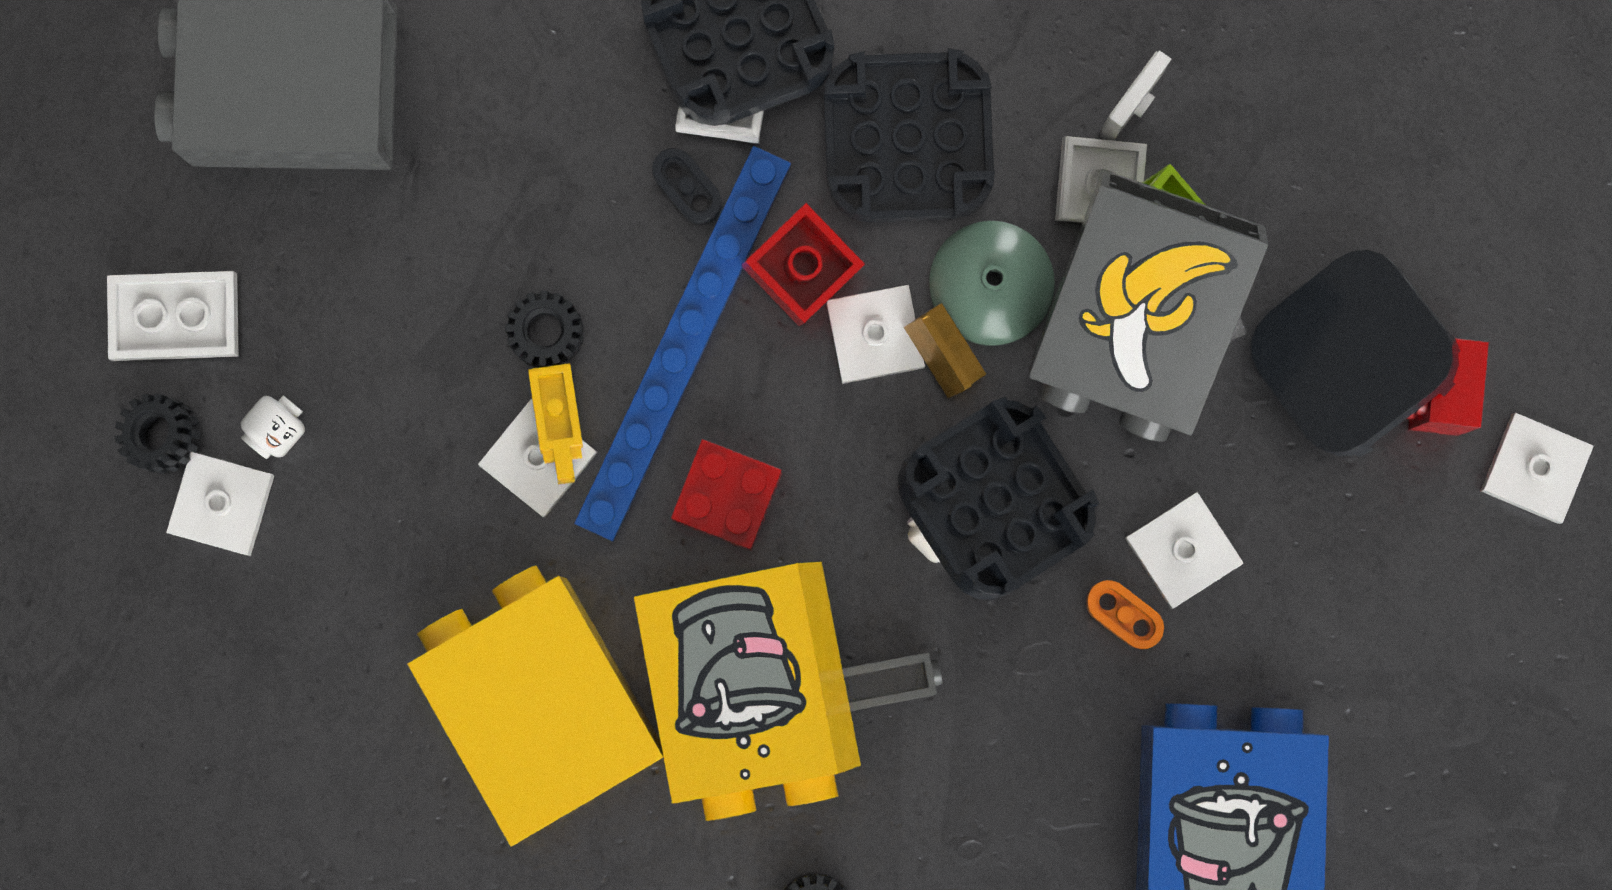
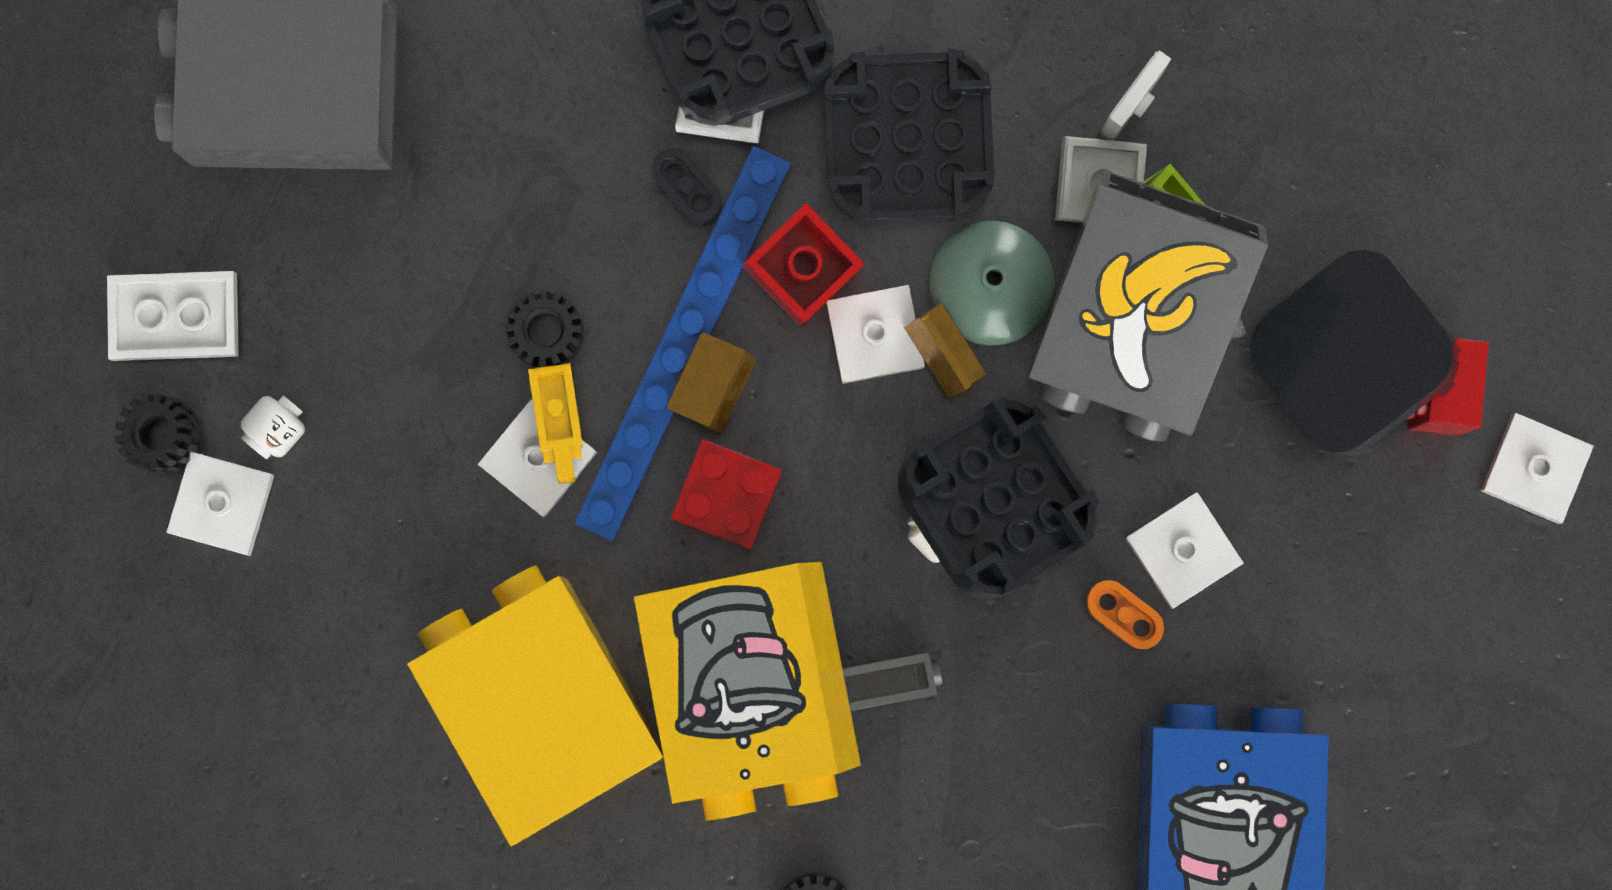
none -> pearl gold panel [667,333,757,436]

